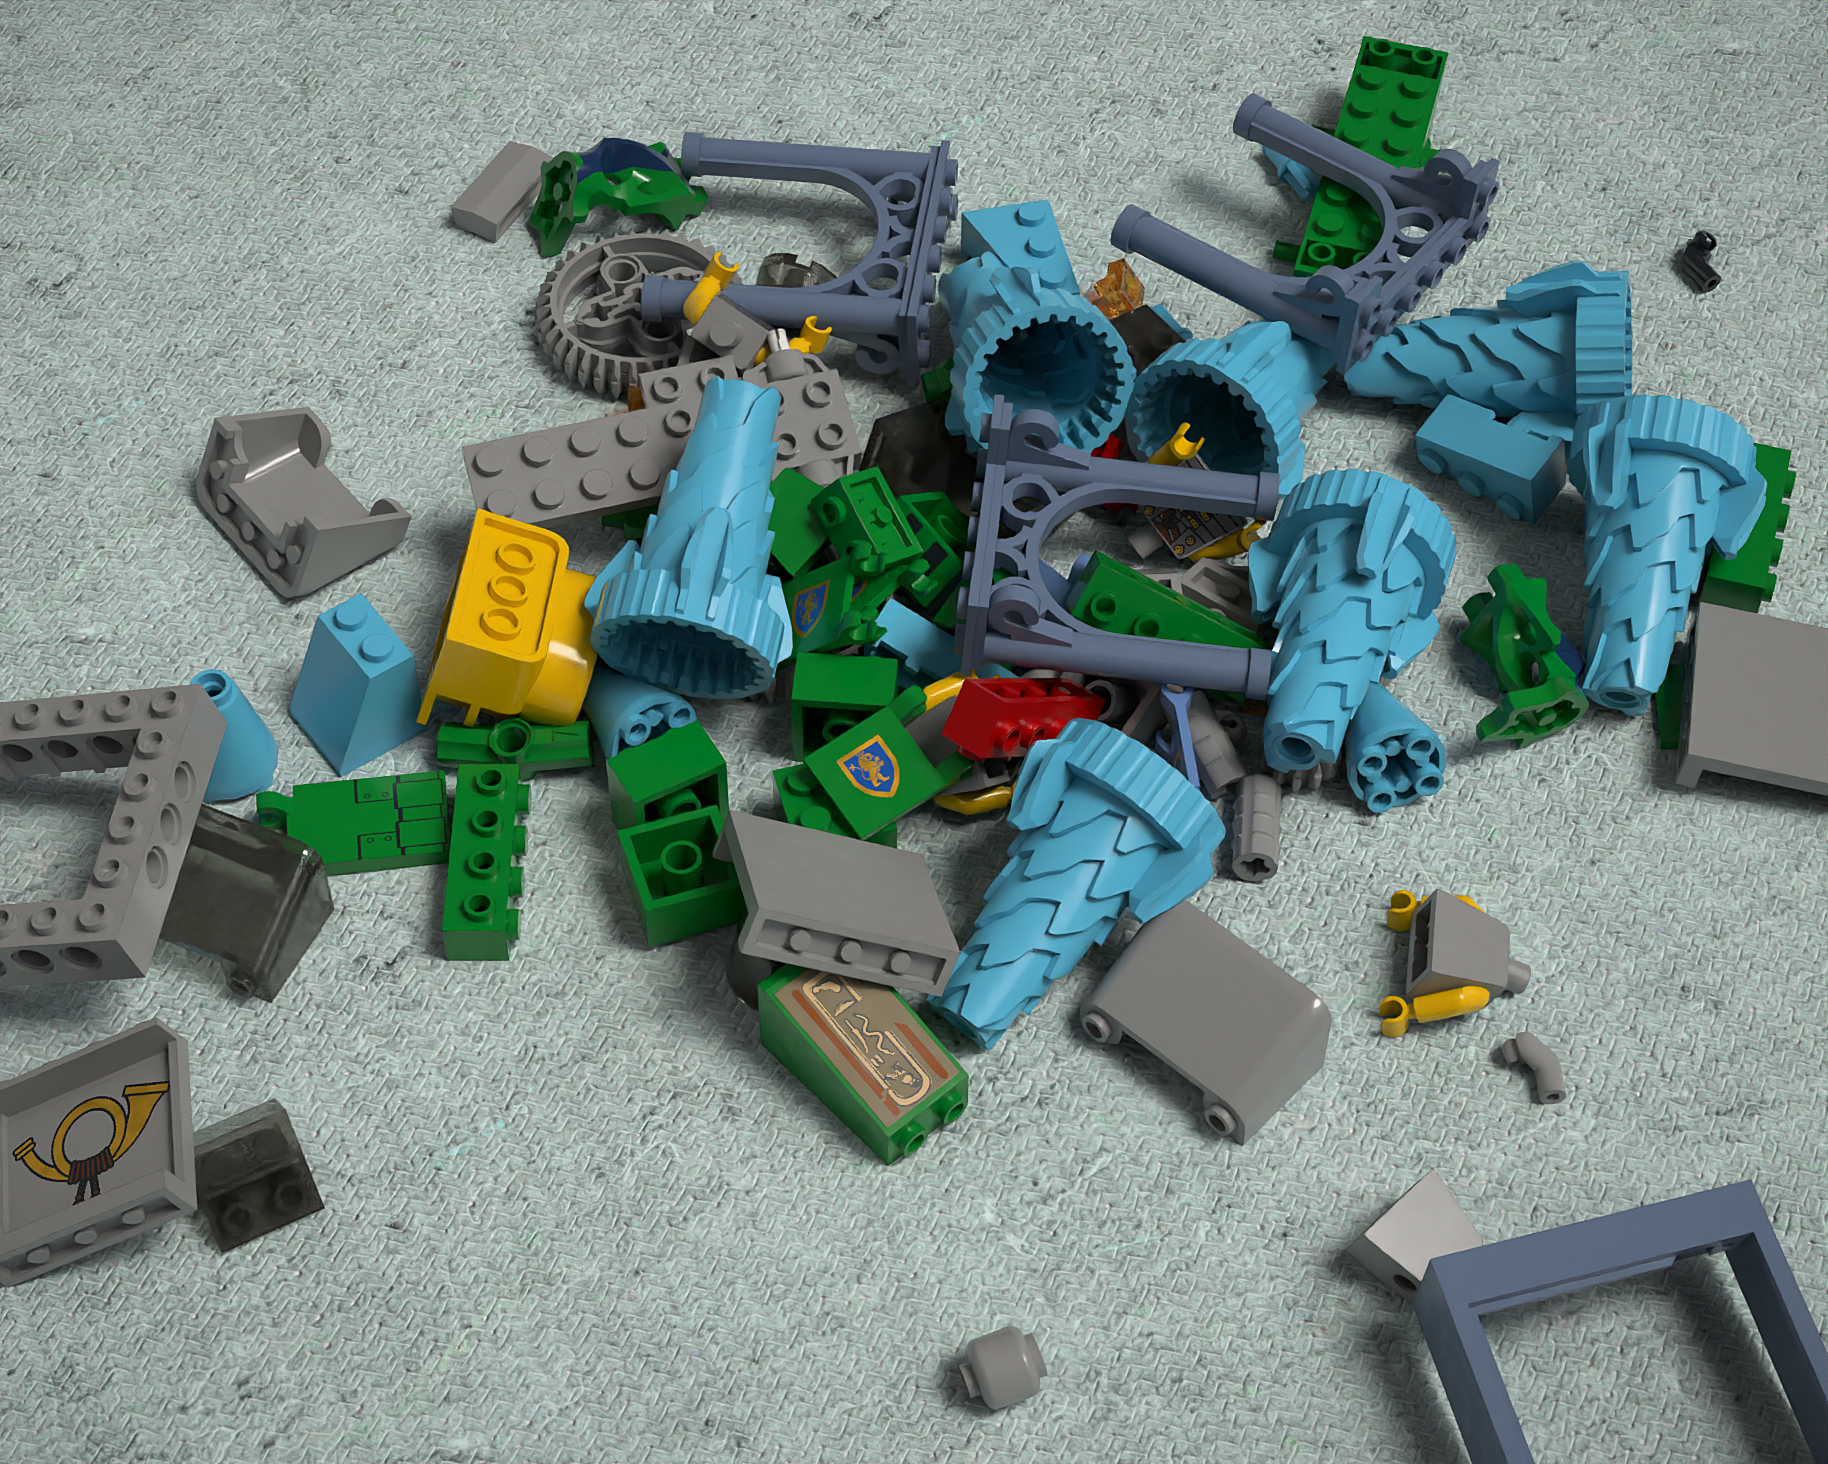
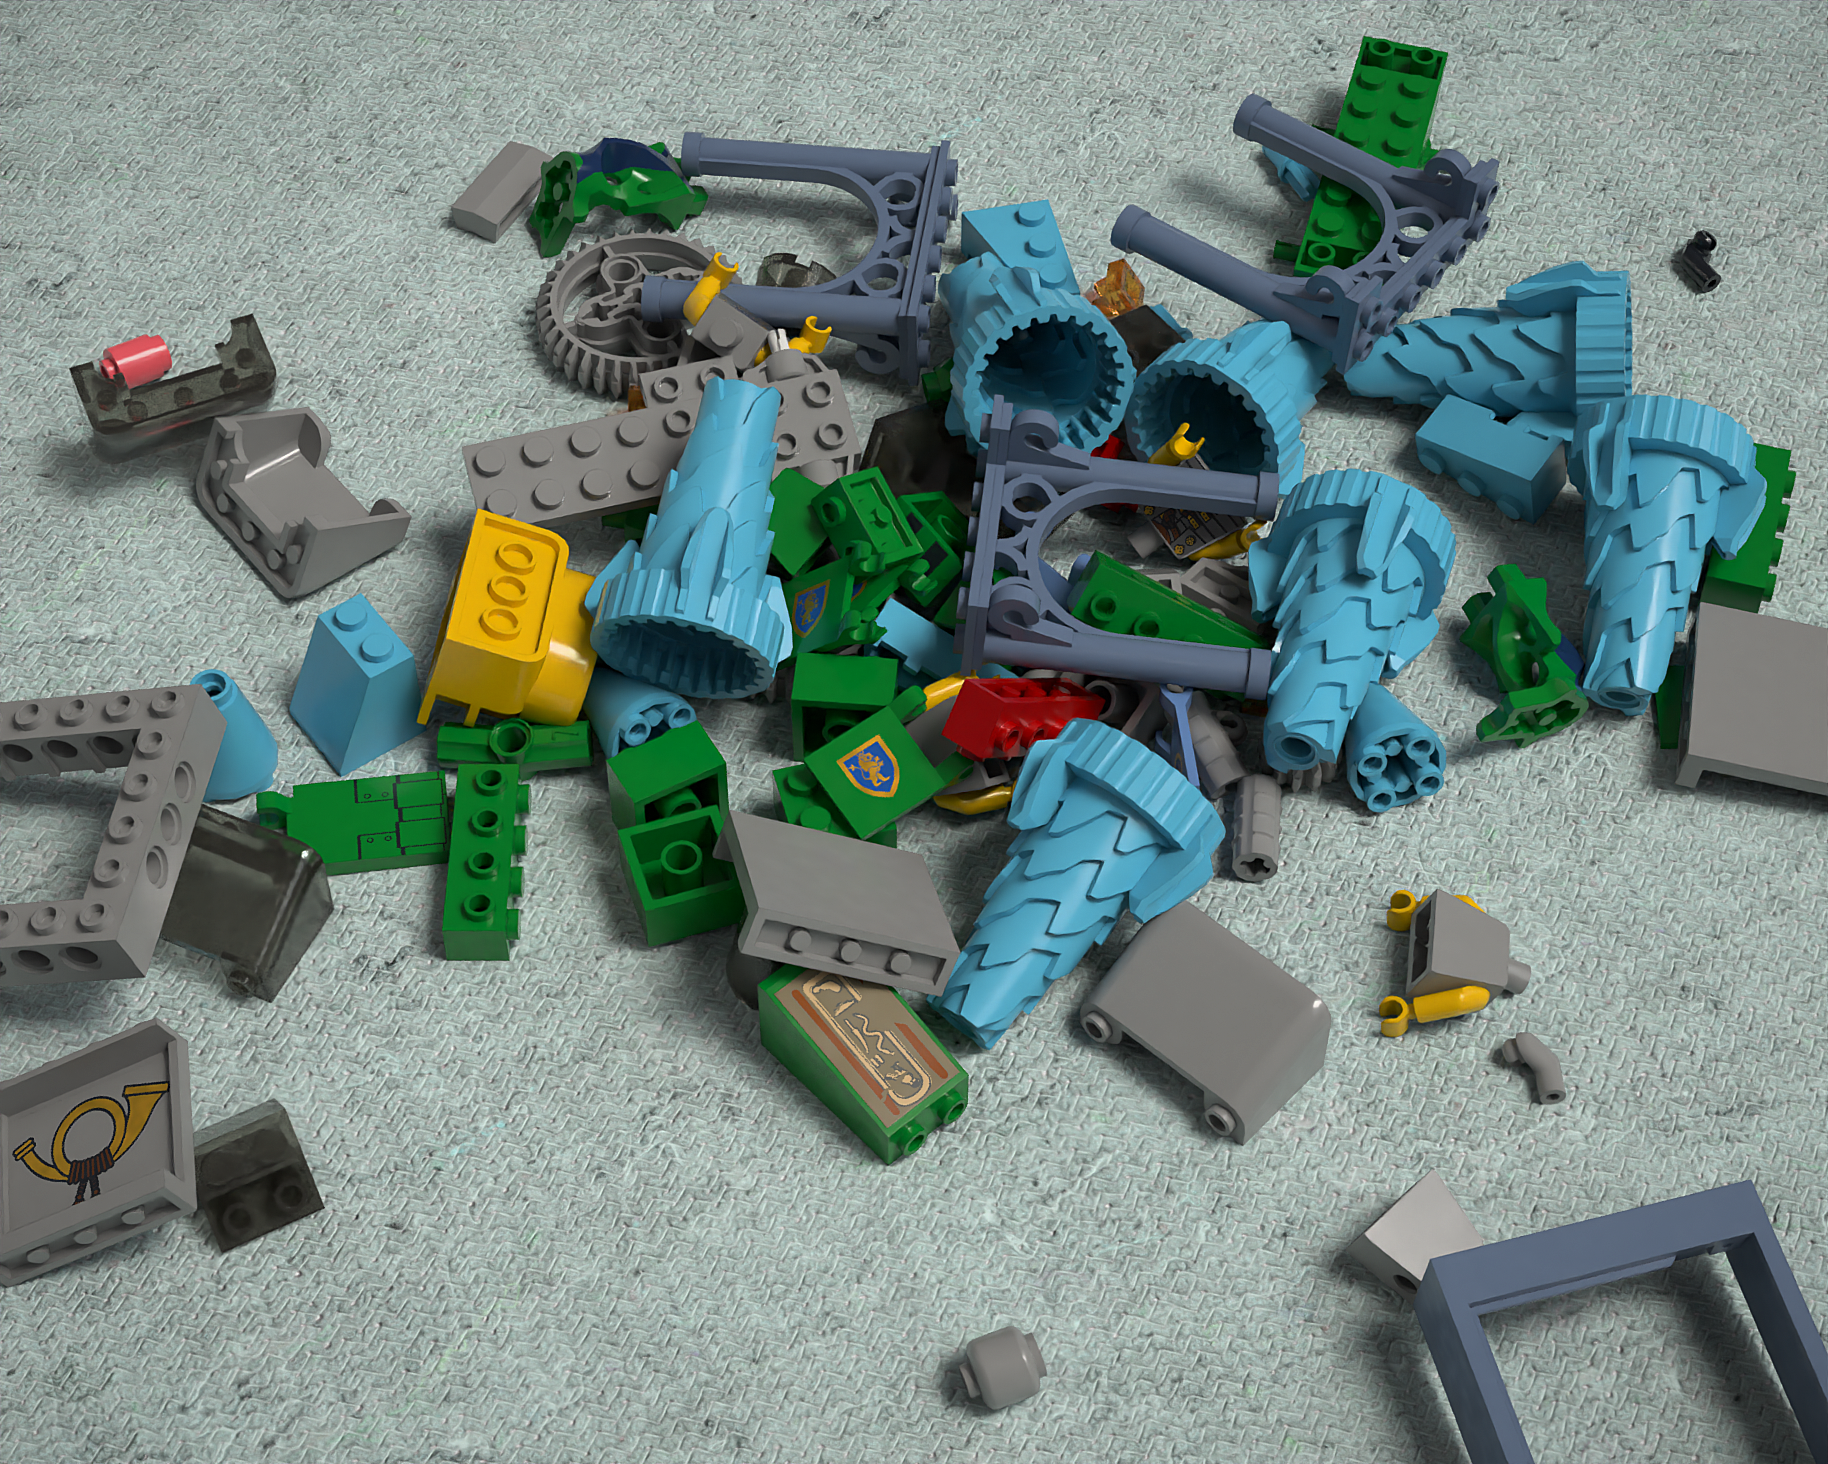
none -> clear smoke windscreen [69,313,278,464]
none -> coral brick [99,334,172,392]

